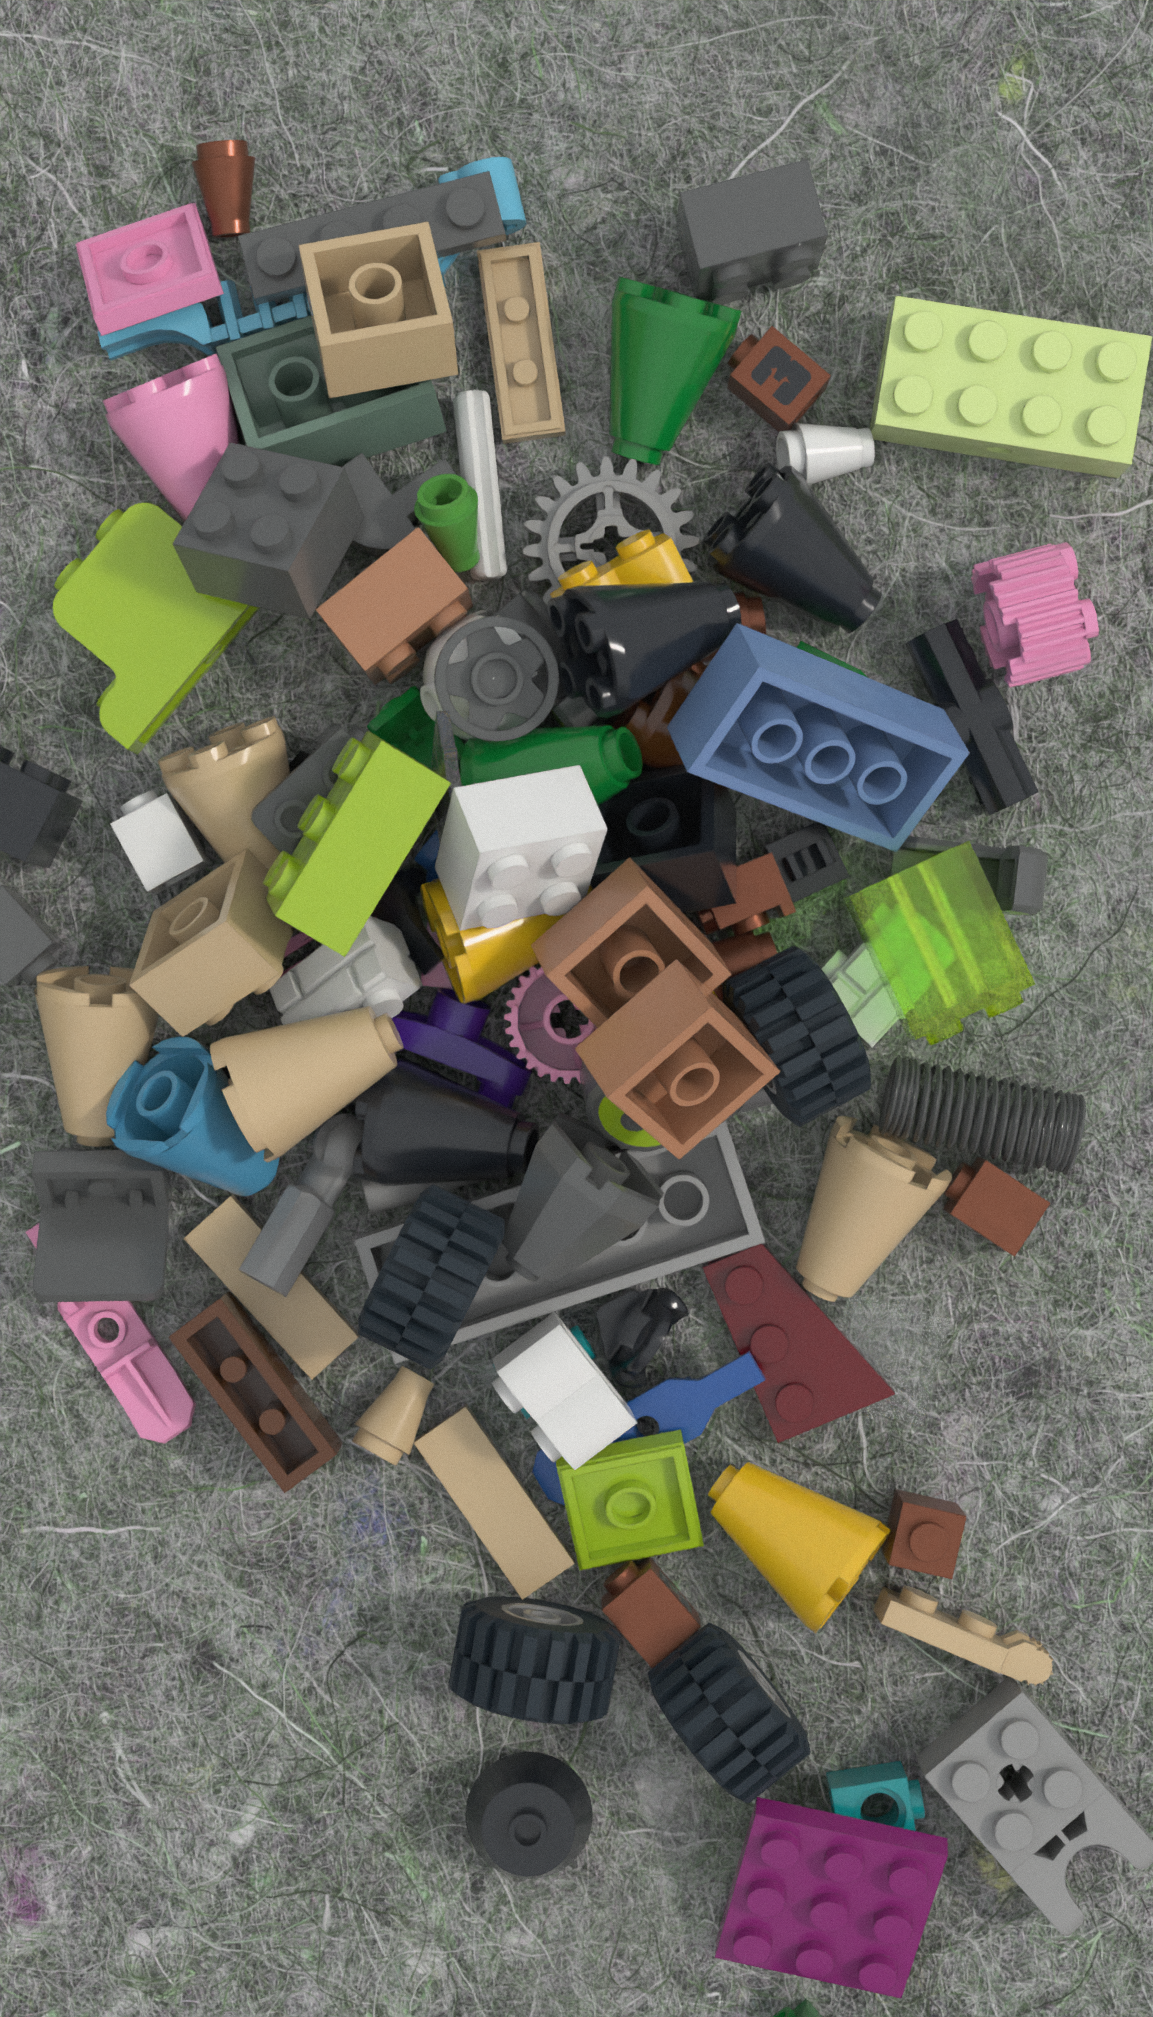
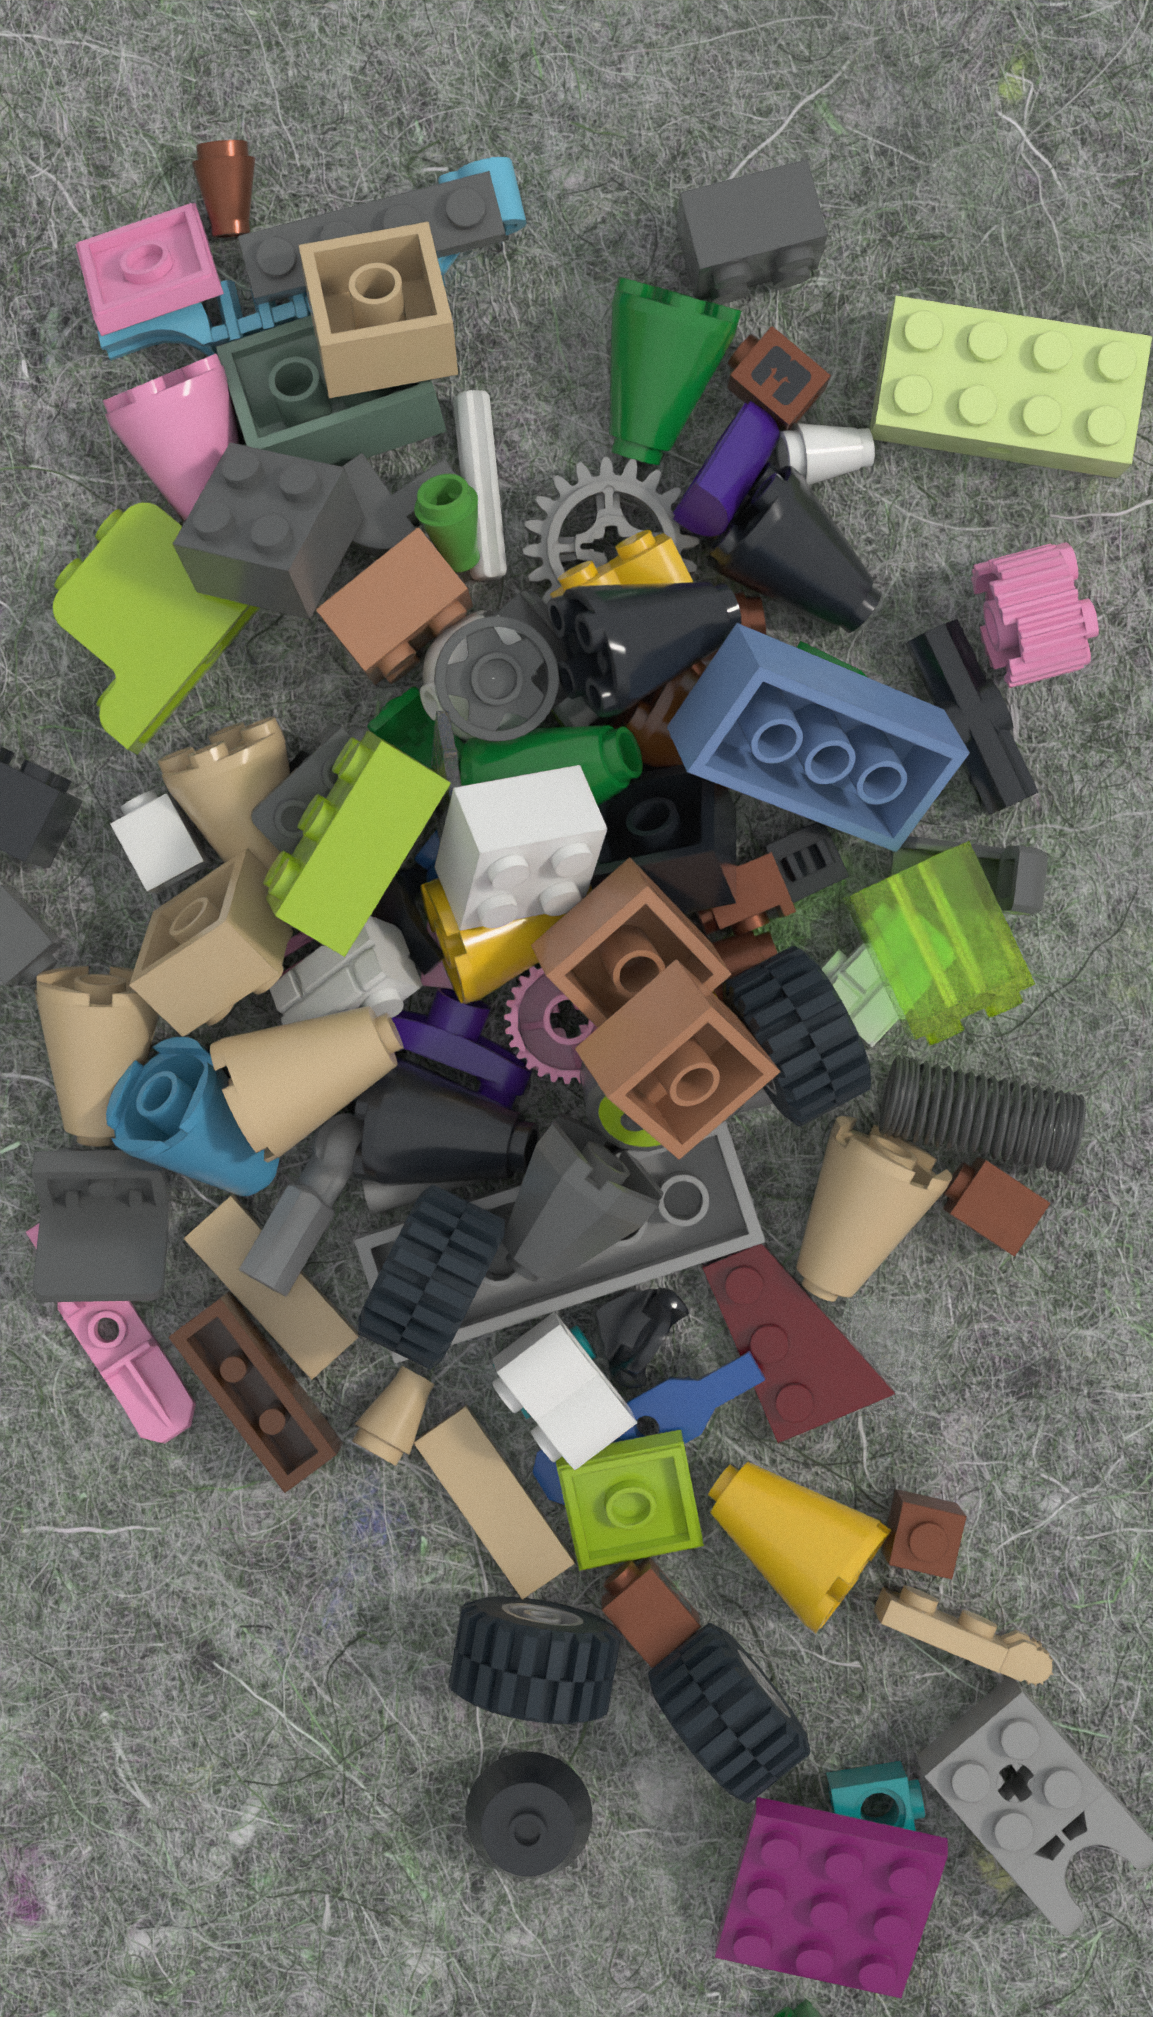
tan tile [477,242,566,444] -> none
none -> dark purple brick [673,401,780,536]

